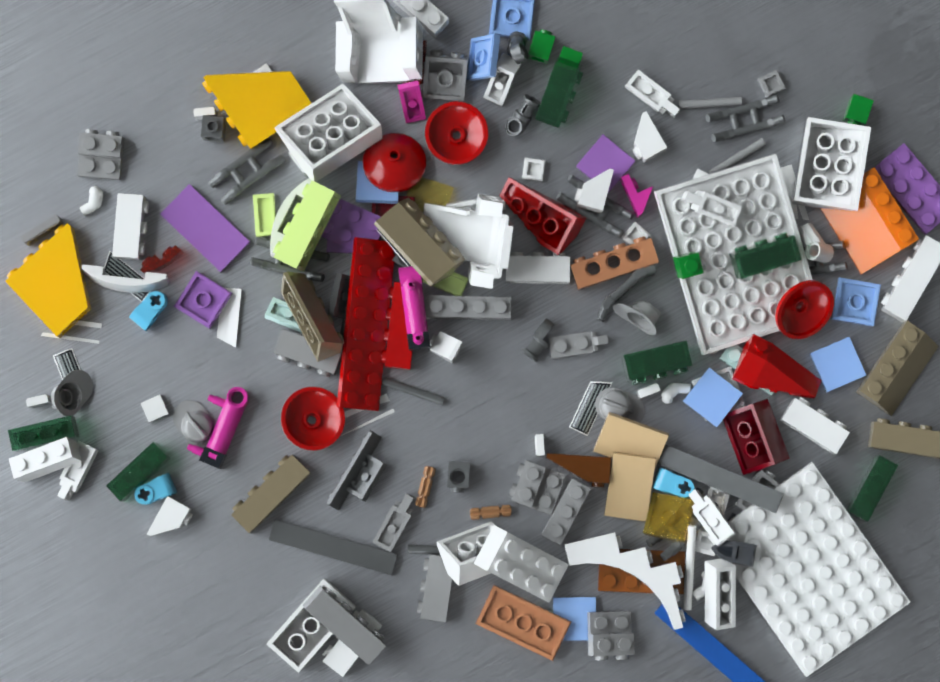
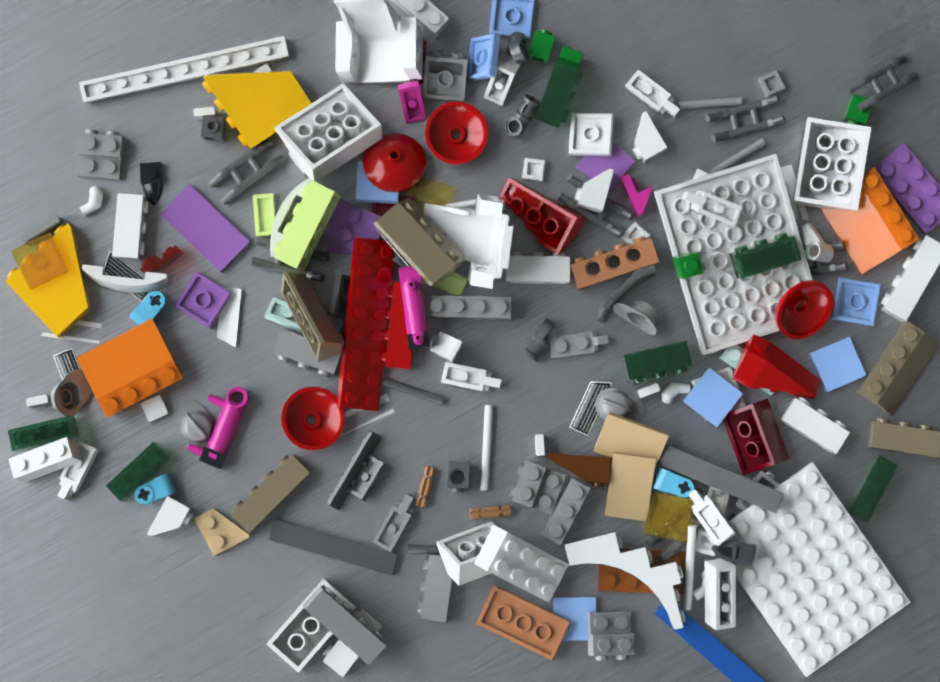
none -> clear yellow tile [11,233,69,290]
none -> orange slope [76,318,183,418]
none -> white plate [79,36,289,104]
none -> black plate [139,162,163,205]
none -> tan wing [194,508,251,556]
none -> white hinge [441,362,502,391]
none -> white bar [480,405,493,491]
none -> white tile [569,113,614,156]
none -> dark grey piece [846,55,919,112]

